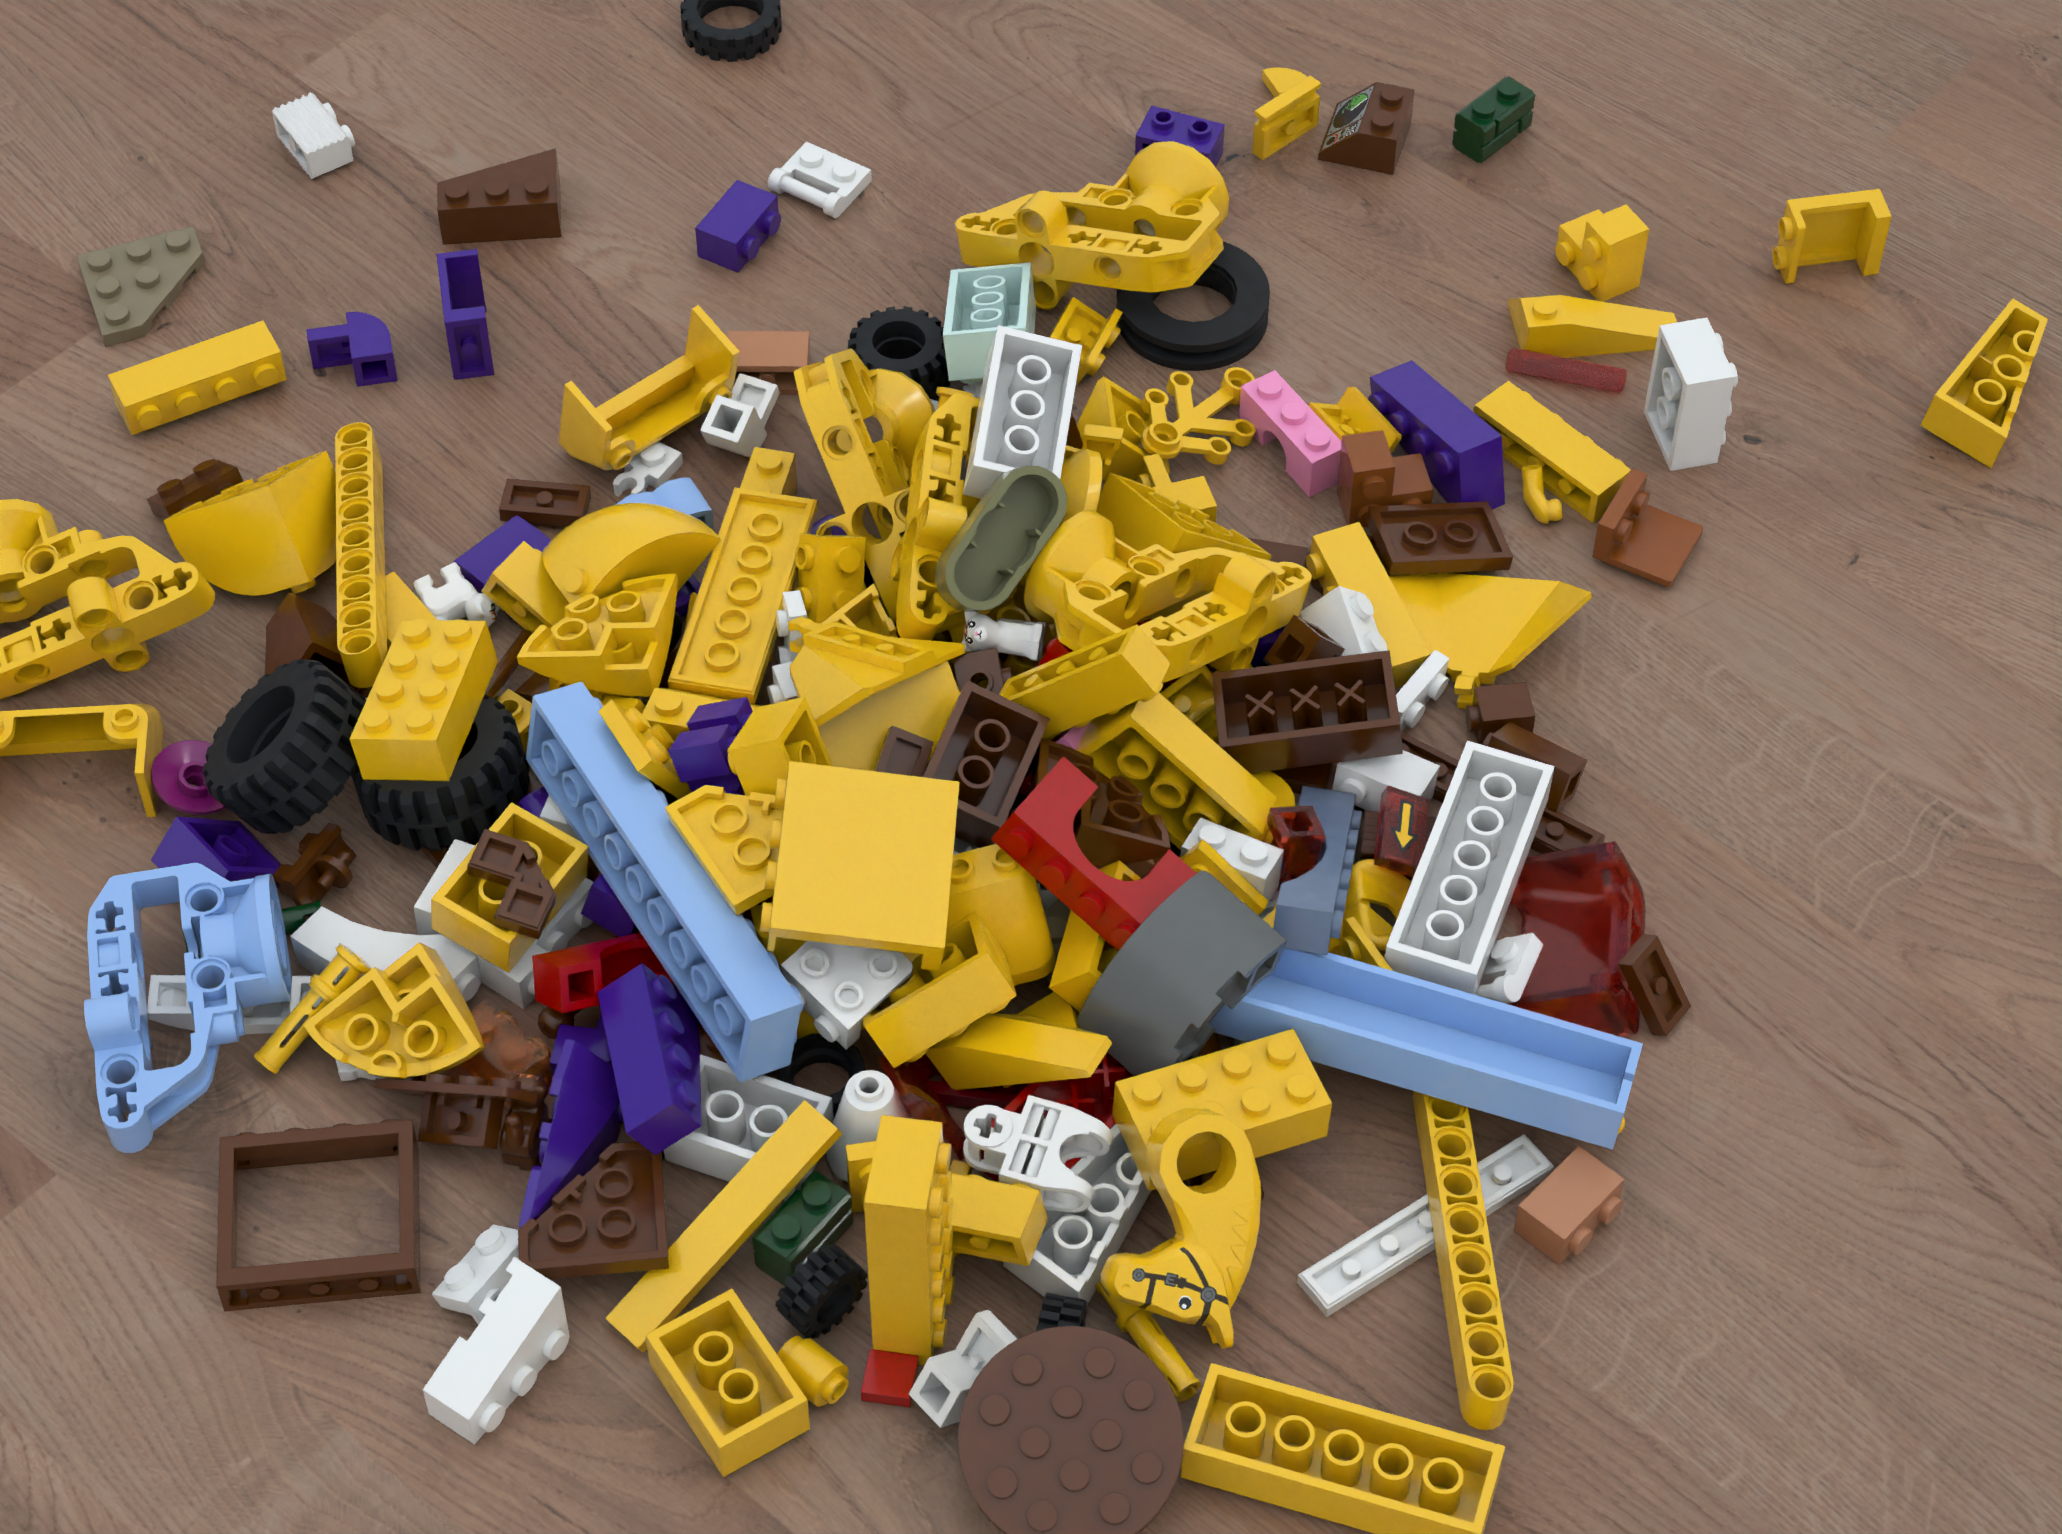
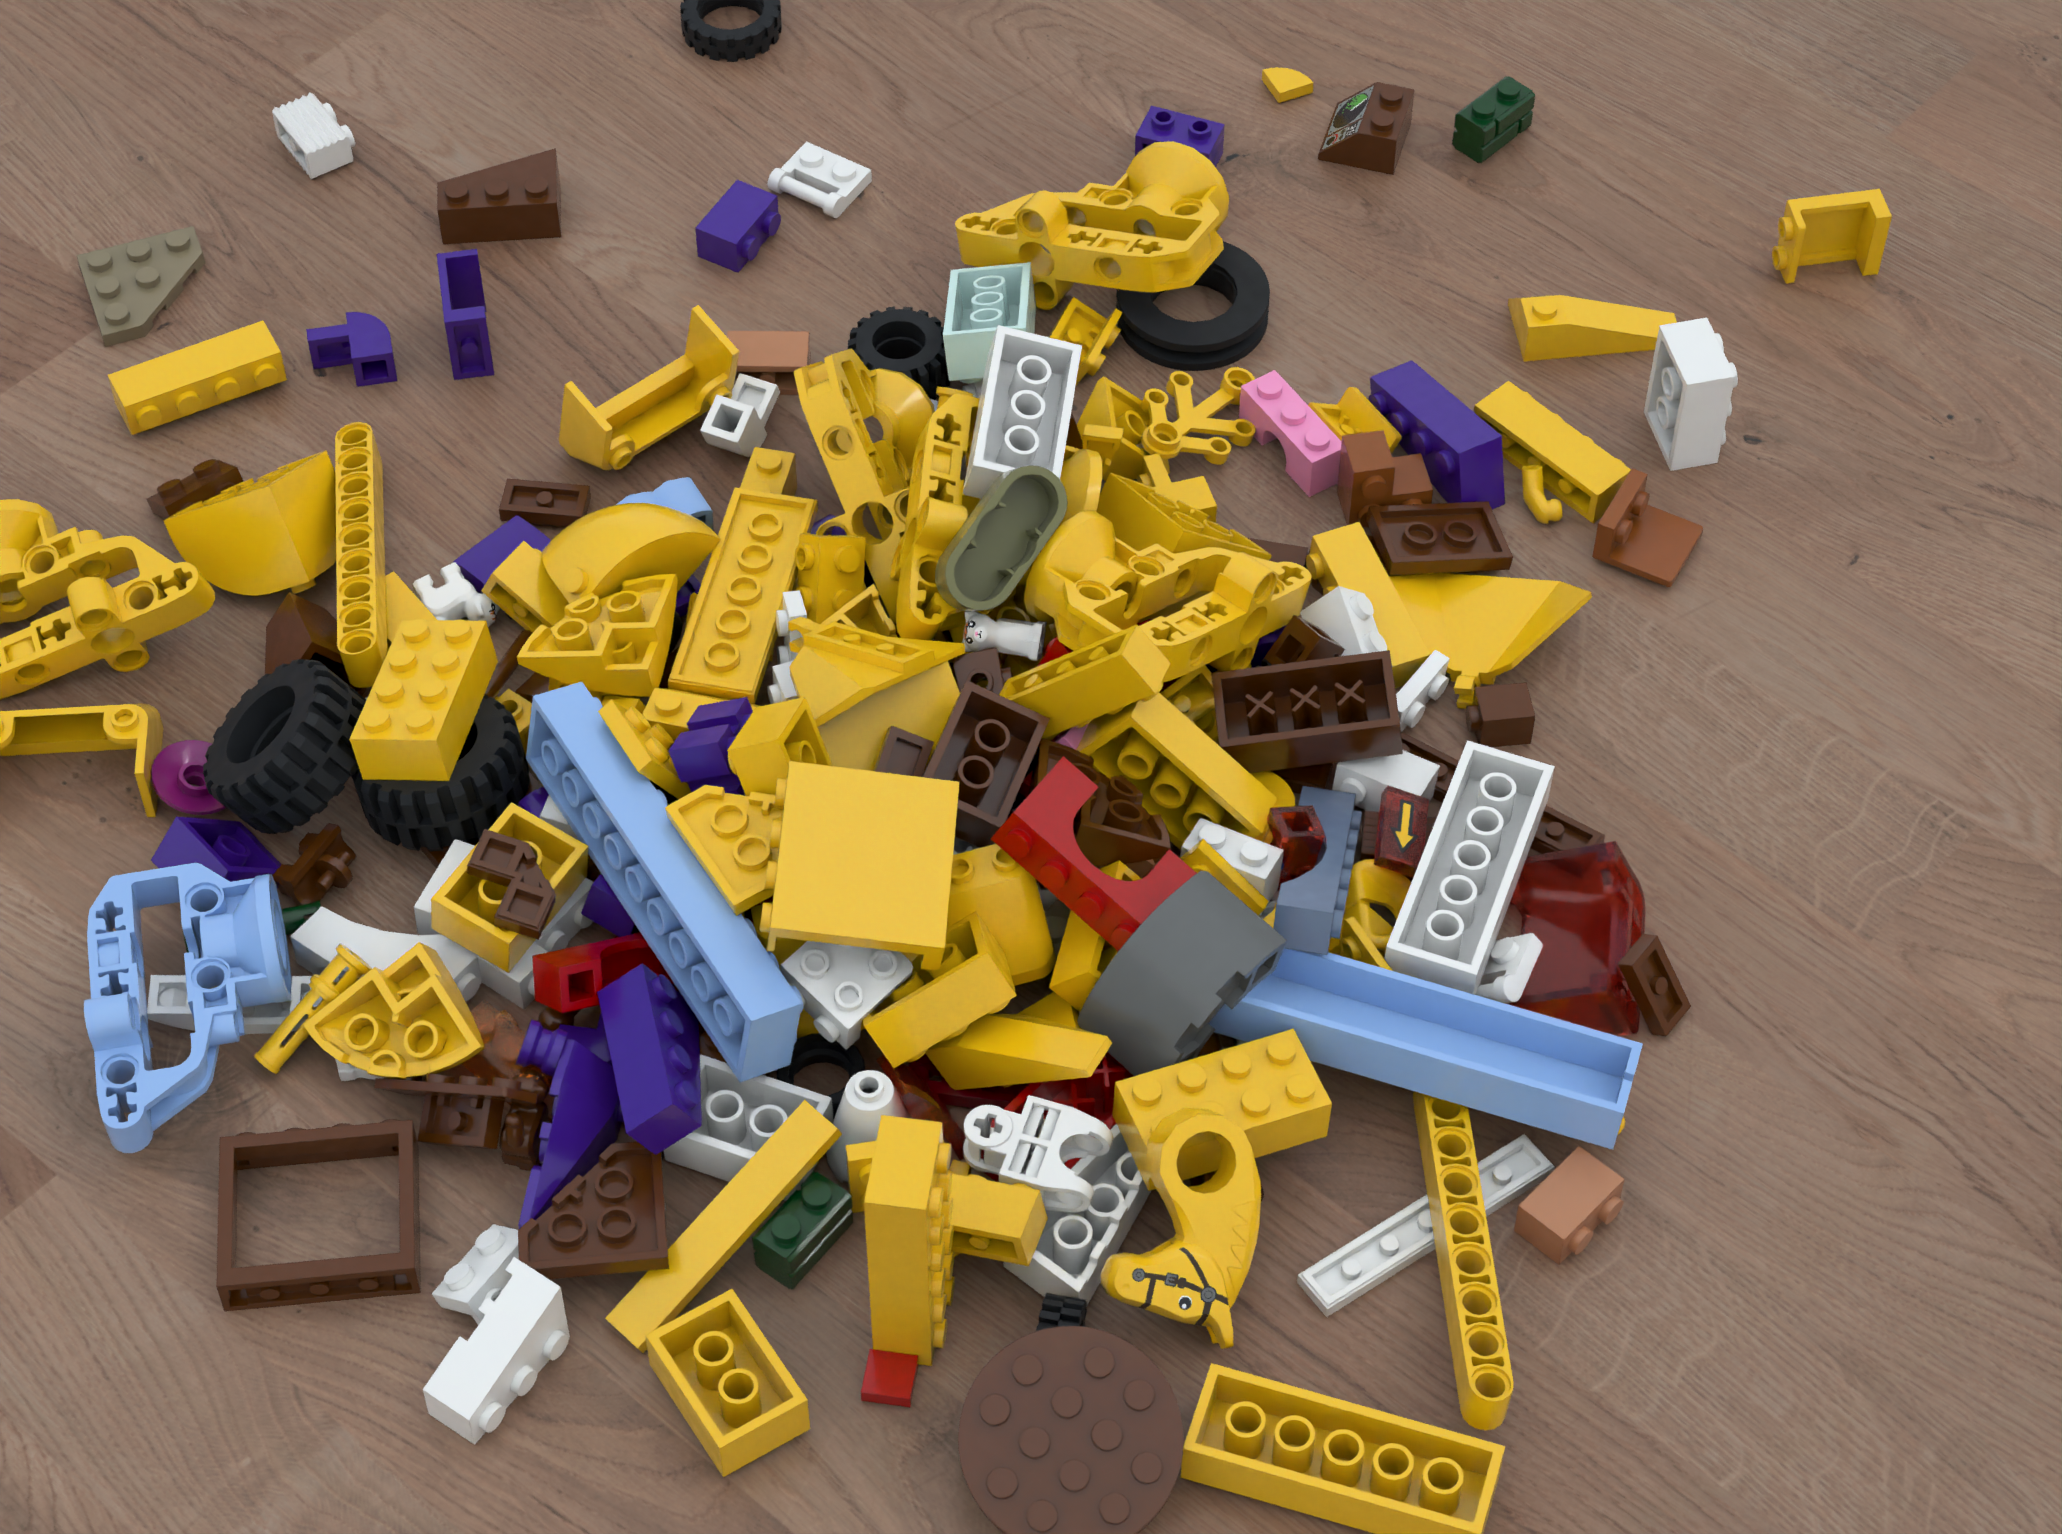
white plate [613,441,683,497] -> none
black tyre [776,1244,868,1339] -> none
yellow brick [777,1336,849,1407] -> none
white brick [909,1309,1017,1428] -> none
yellow pin [1095,1278,1202,1403] -> none
yellow plate [1252,75,1321,160] -> none
reddish brown brick [1482,721,1587,812] -> none
clear red axle [1506,348,1627,392] -> none
yellow brick [1555,204,1649,302] -> none
yellow wedge [1920,299,2048,468] -> none
none -> dark purple wheel [516,1019,568,1077]

